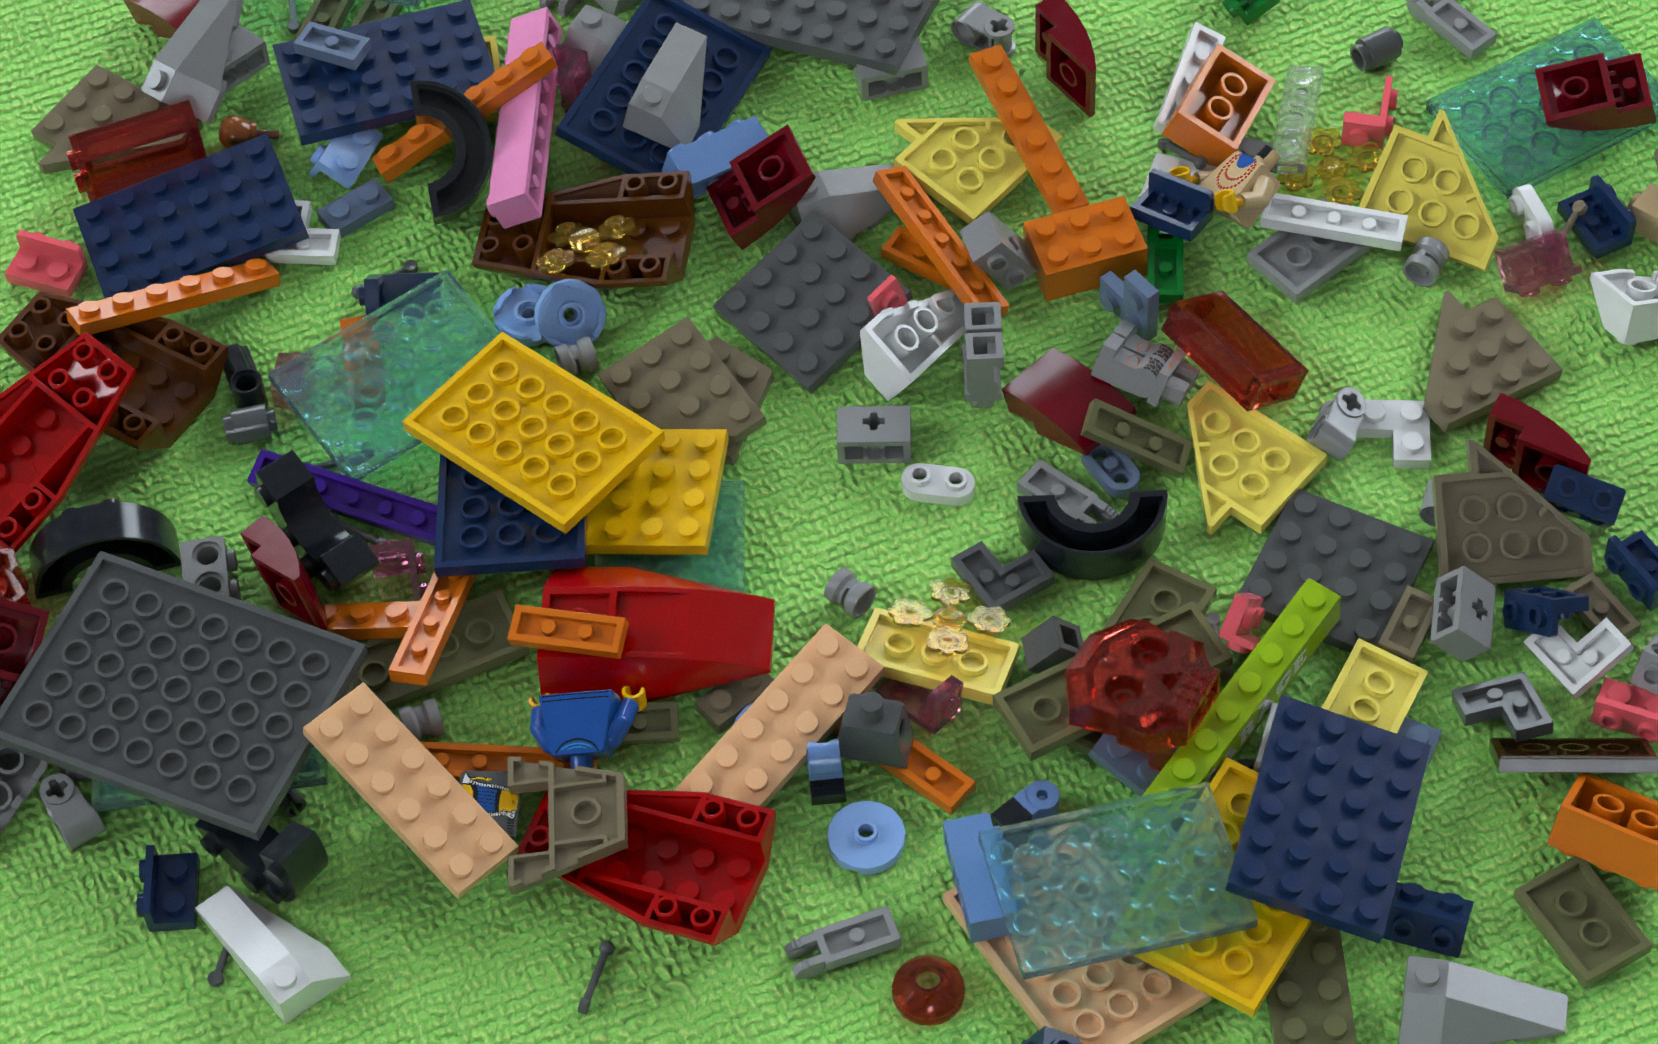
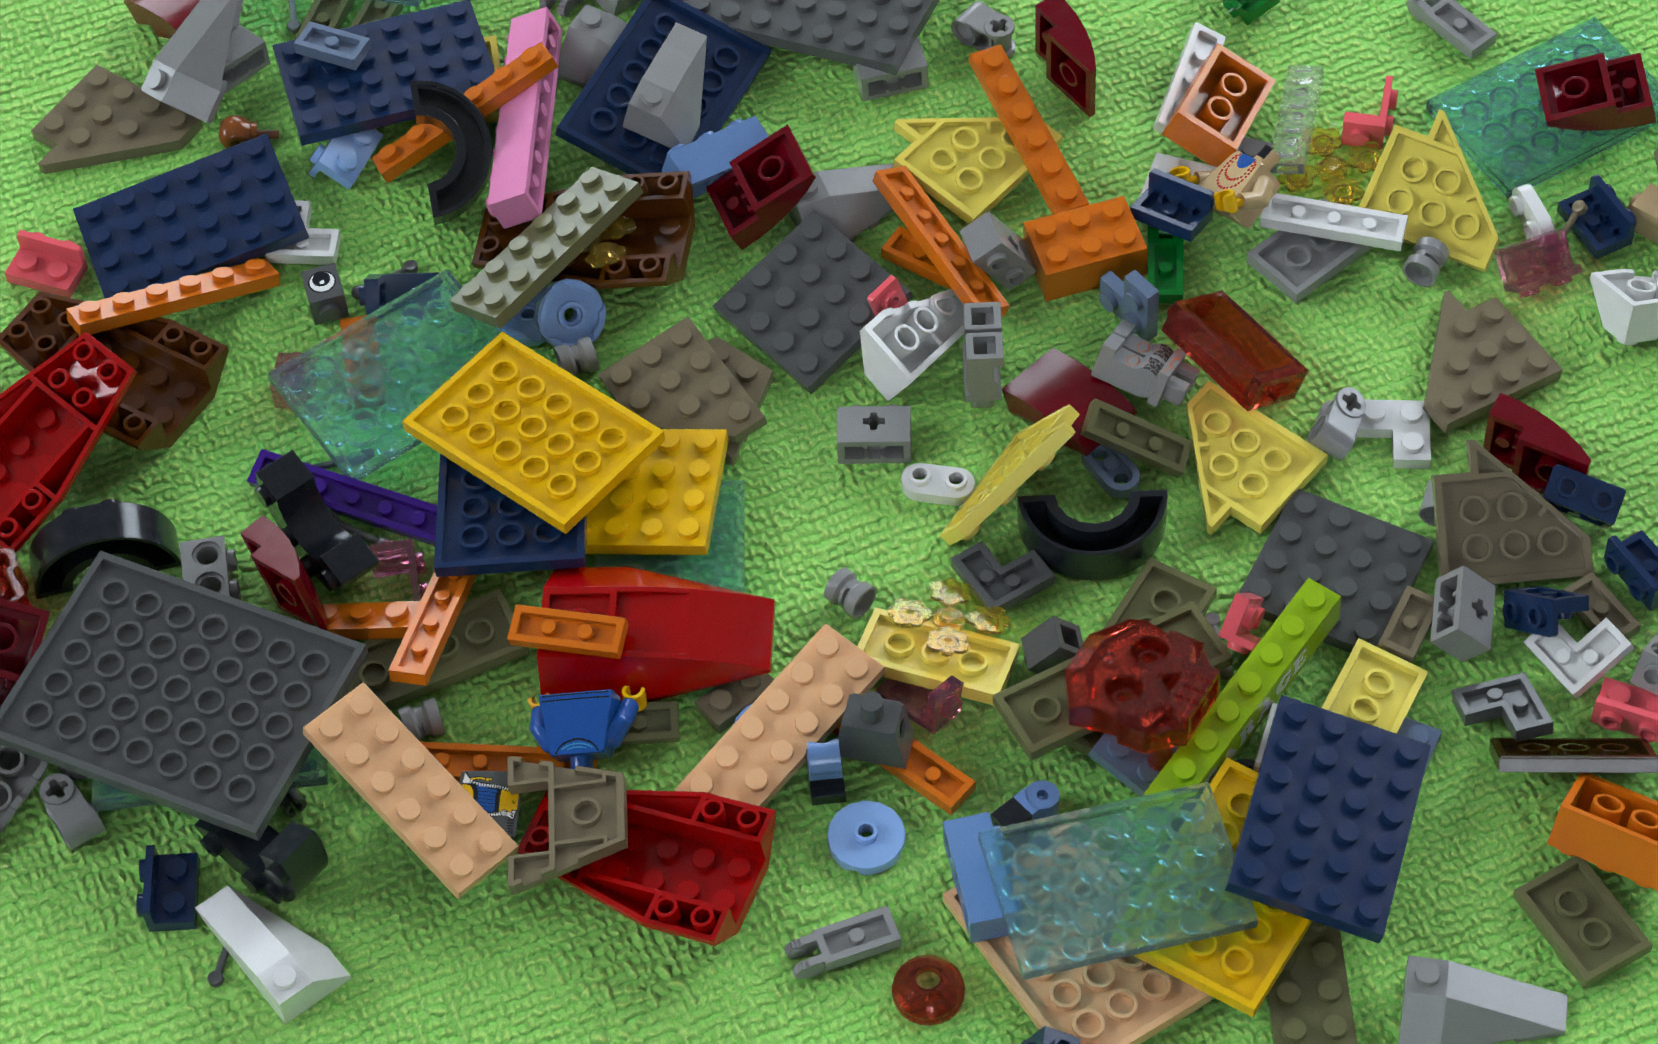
clear red piece [66,100,207,202] -> none
dark grey brick [222,403,278,446] -> none
black piece [223,343,268,409] -> none
sand blue plate [316,178,395,238] -> none
clear pink bracket [553,44,592,114] -> none
dark grey hinge [578,940,615,1014] -> none
light grey hinge [1017,459,1119,524] -> none
dark grey hinge [1157,138,1207,170] -> none
dark grey brick [1350,26,1403,71] -> none
dark blue bracket [1383,882,1474,958] -> none
none -> dark grey brick [301,263,349,325]
none -> olive plate [450,167,644,329]
none -> light yellow wing [939,404,1080,546]

